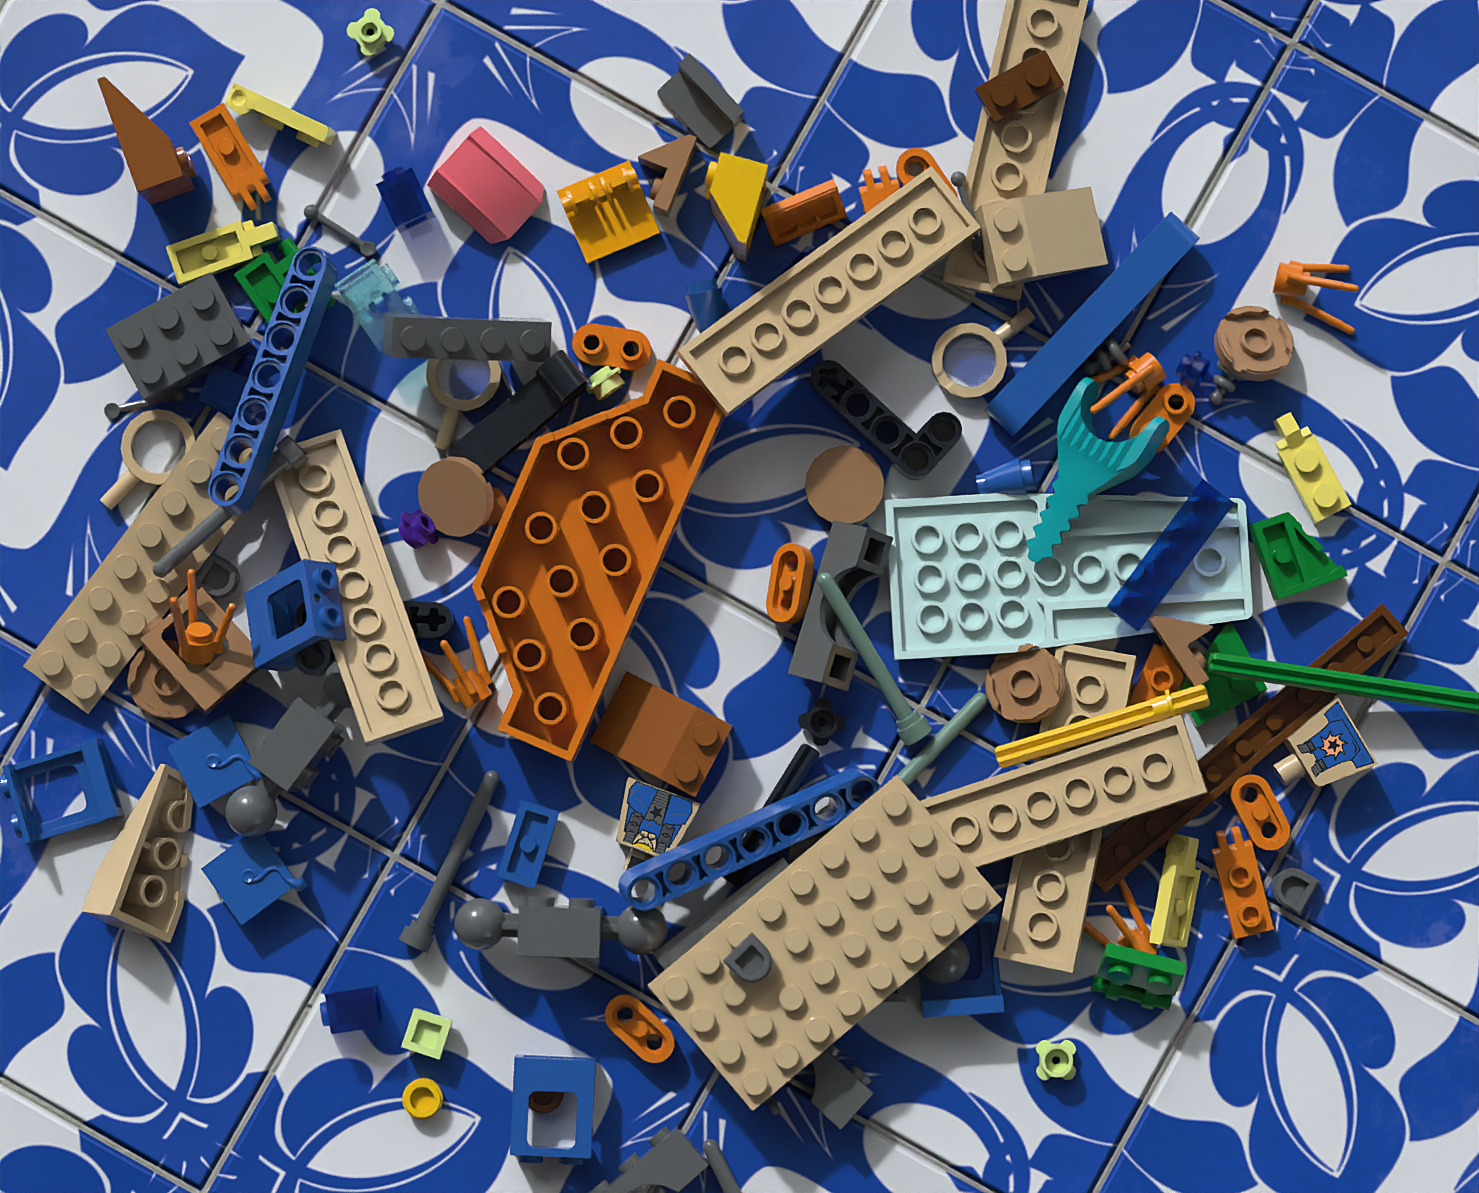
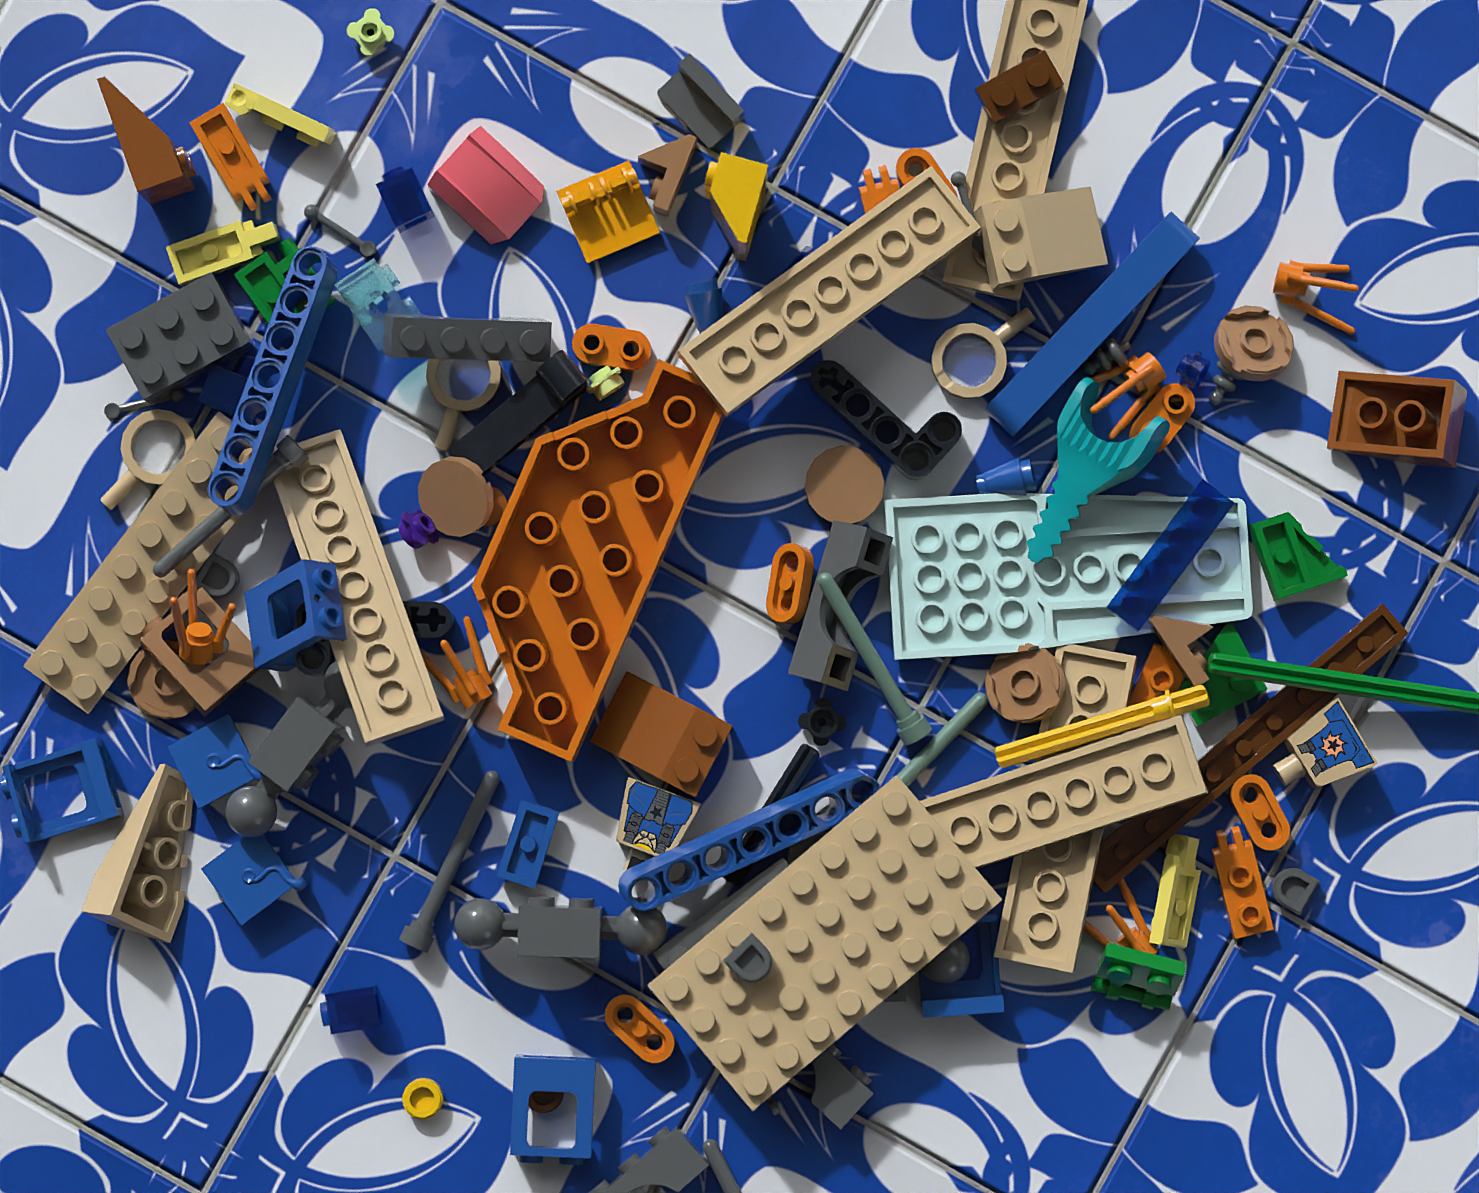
yellowish green plate [401,1008,453,1059] -> none
orange plate [760,179,847,247] -> none
yellowish green plate [1036,1040,1076,1080] -> none
light yellow hinge [1273,412,1351,524] -> none
none -> dark orange slope [1327,371,1467,468]

